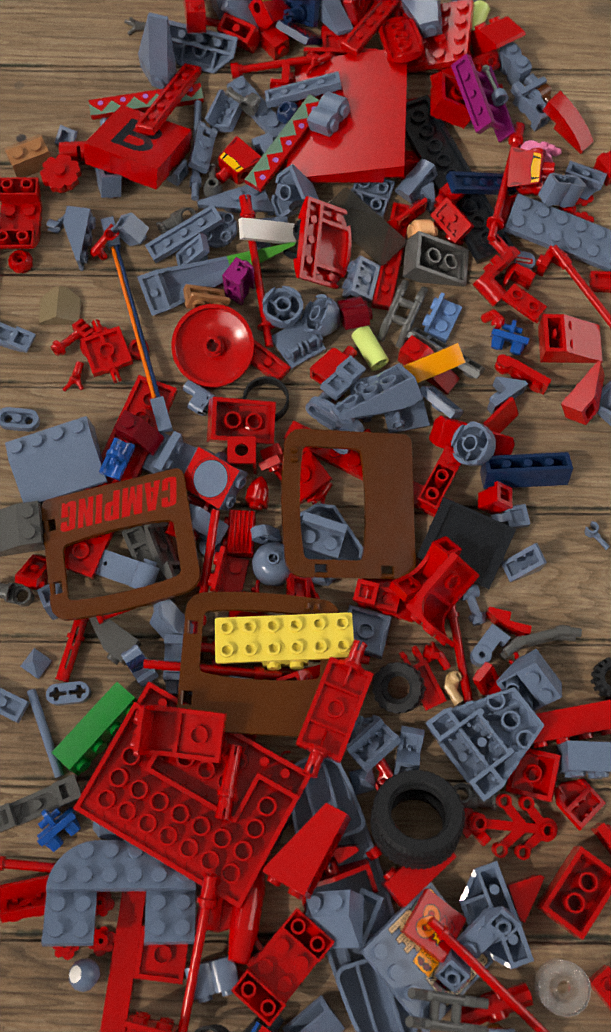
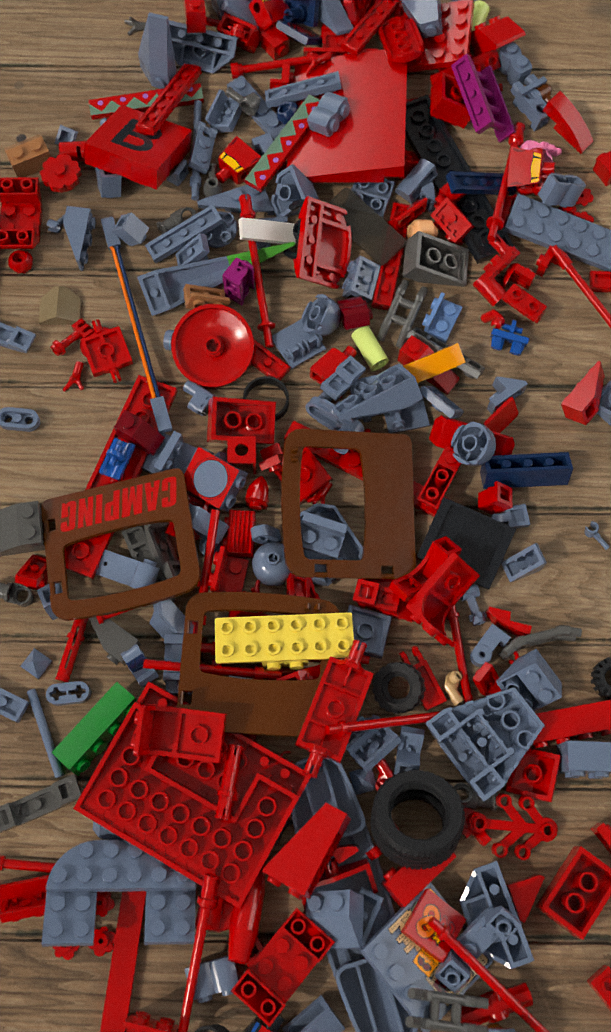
sand blue slope [5,416,108,504] -> none
blue hips [37,807,81,852] -> none
sand blue piece [69,958,100,992] -> none
red piece [90,224,120,260] -> none
red tile [128,339,149,360] -> none
red plate [133,925,189,984] -> none
sand blue cylinder [263,286,303,328] -> none
red plate [423,641,451,671] -> none
sand blue hinge [482,65,508,106] -> none
red hinge [494,354,552,395] -> none
sand blue tile [514,251,536,270] -> none
clear wheel [534,958,592,1018] -> none
red slope [538,314,603,363] -> none
red slope [554,778,606,831] -> none
sand blue slope [564,161,607,200] -> none
none -> sand blue tile [163,330,174,351]
none -> red plate [227,23,249,39]
none -> red bar [325,711,441,736]

